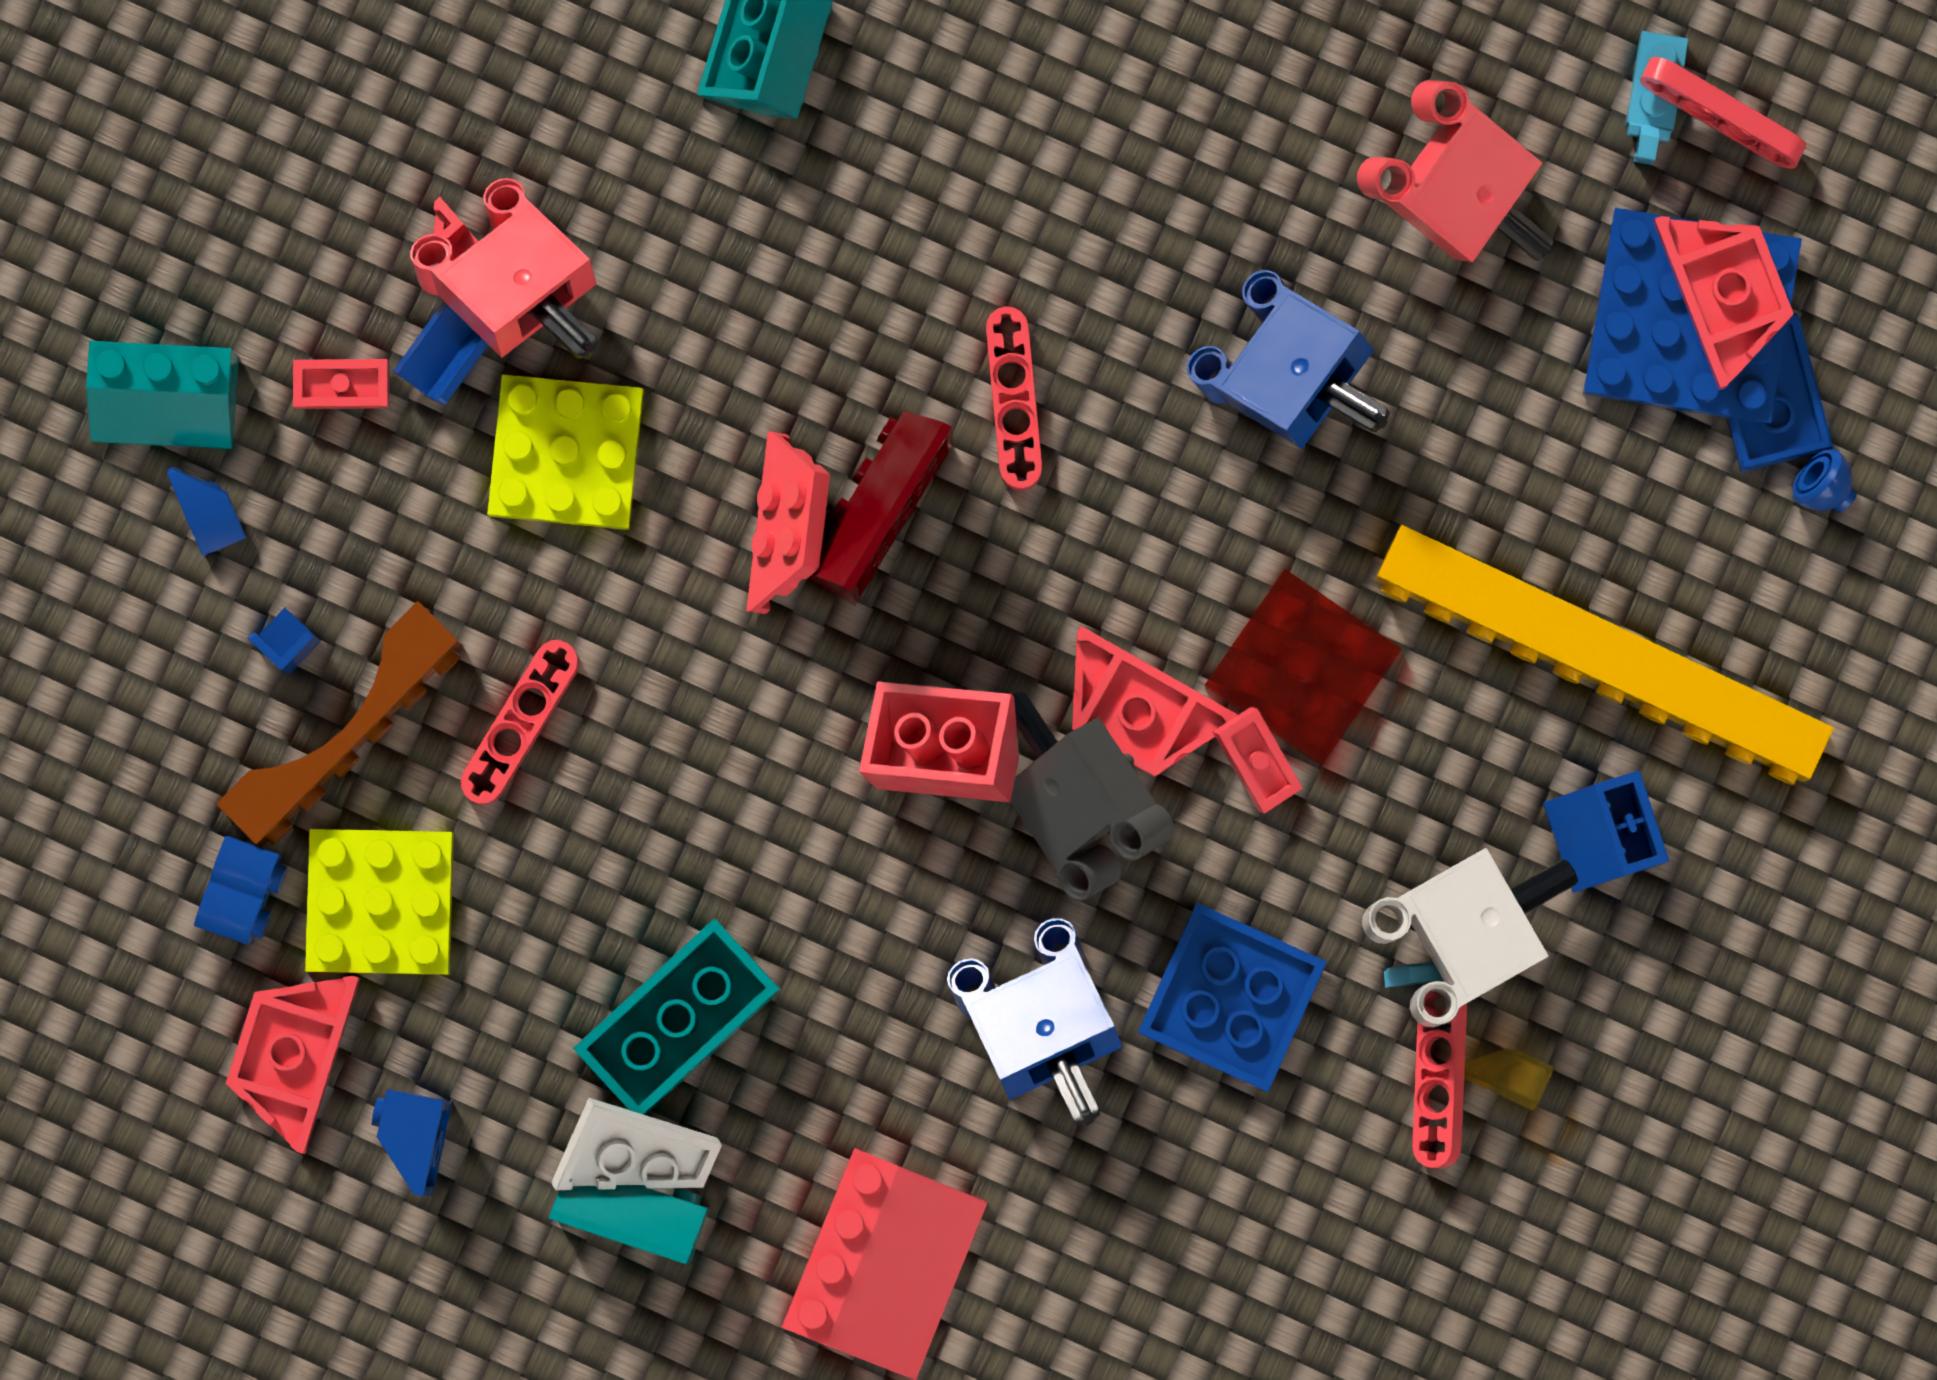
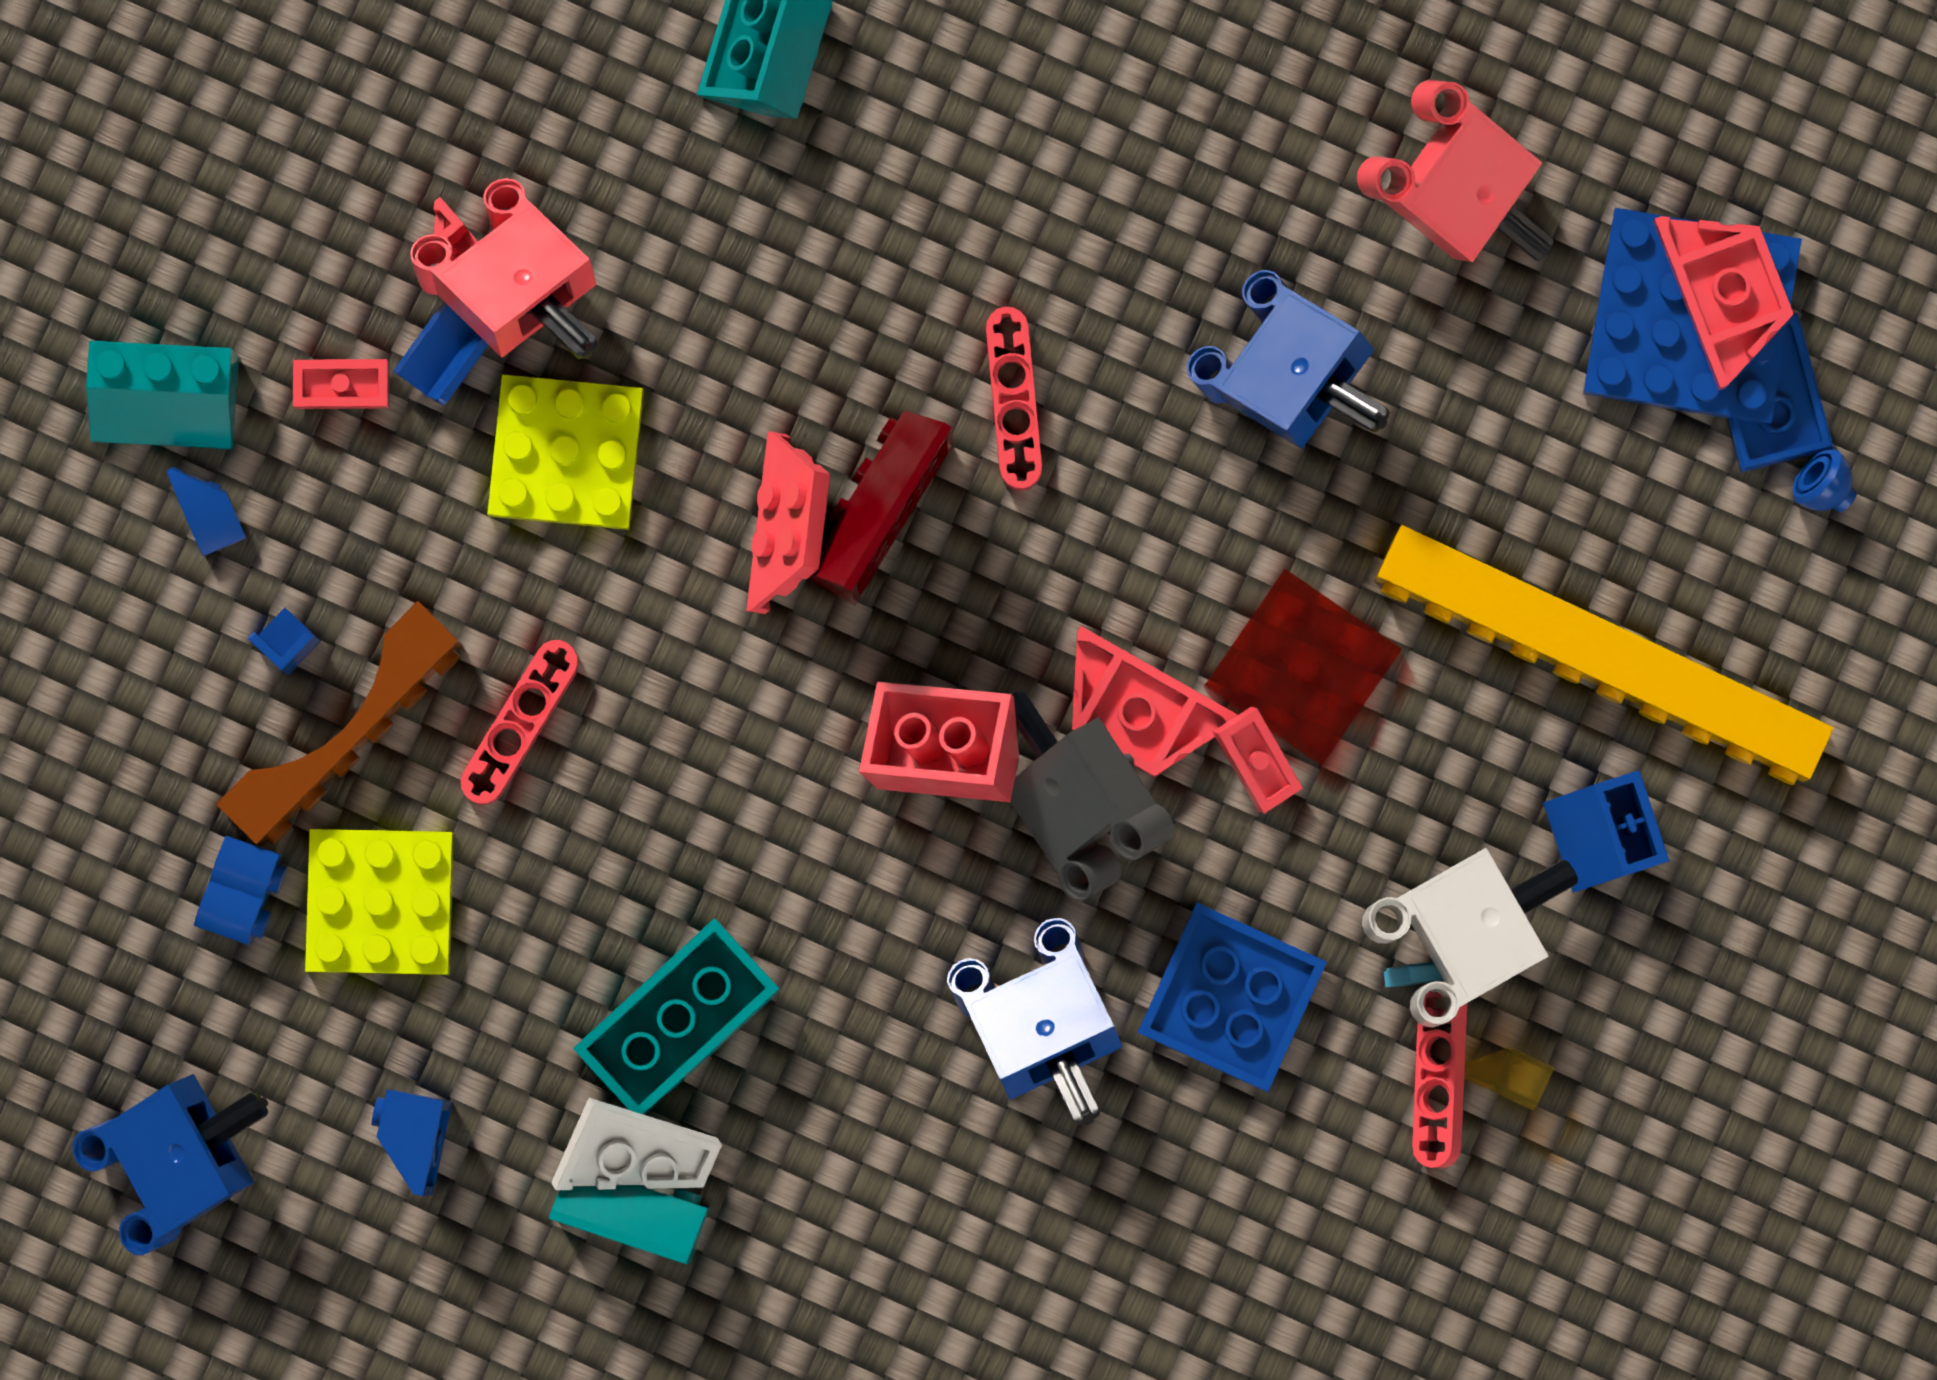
coral wing [225,976,361,1154] -> none
coral slope [782,1148,988,1380] -> none
medium azure hinge [1625,31,1688,165] -> none
coral beam [1640,57,1806,169] -> none
none -> blue piece [72,1074,269,1255]

